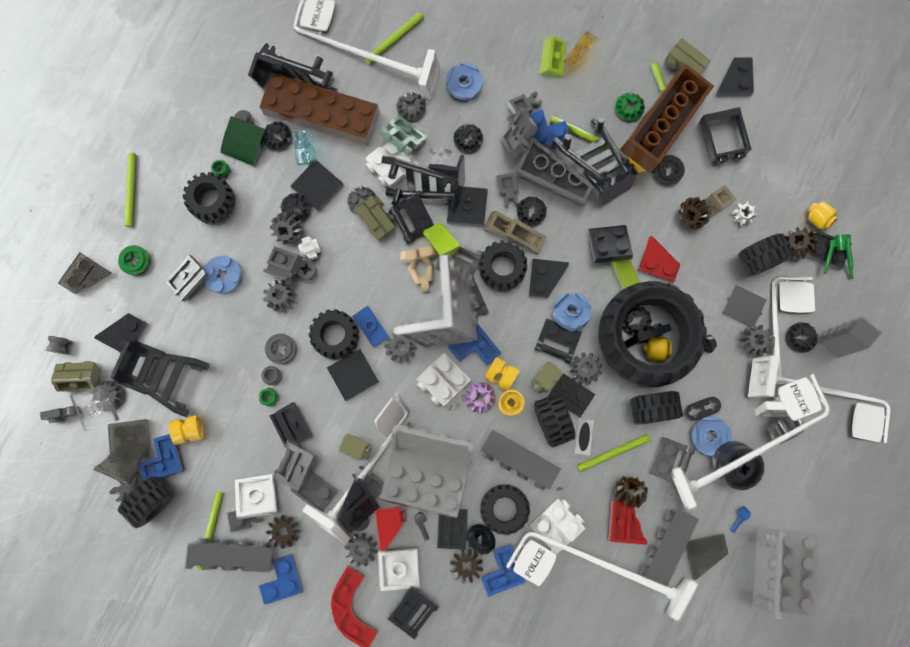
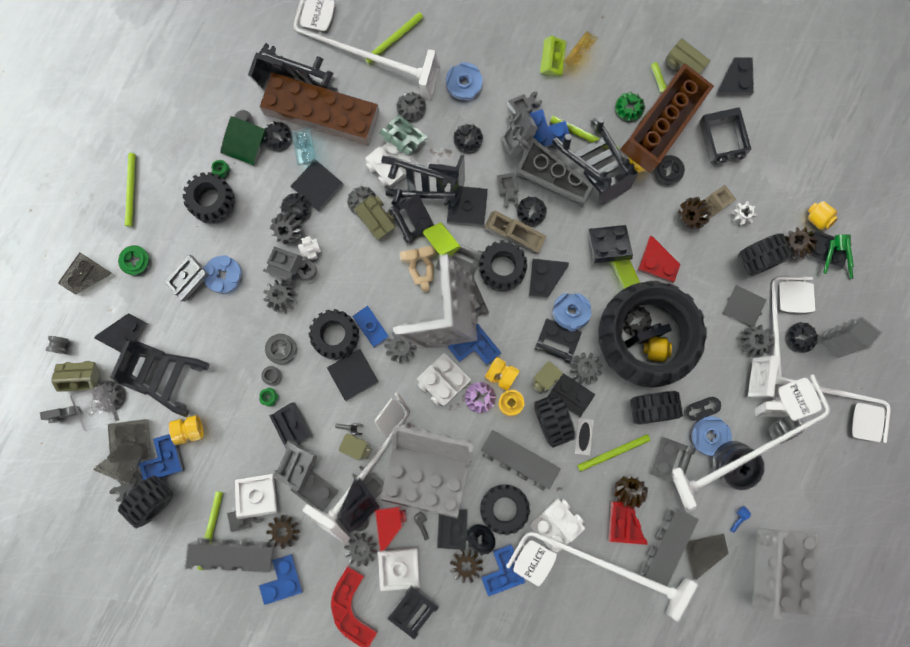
black plate [704,334,717,353] -> none
none -> dark grey hand [335,423,363,435]

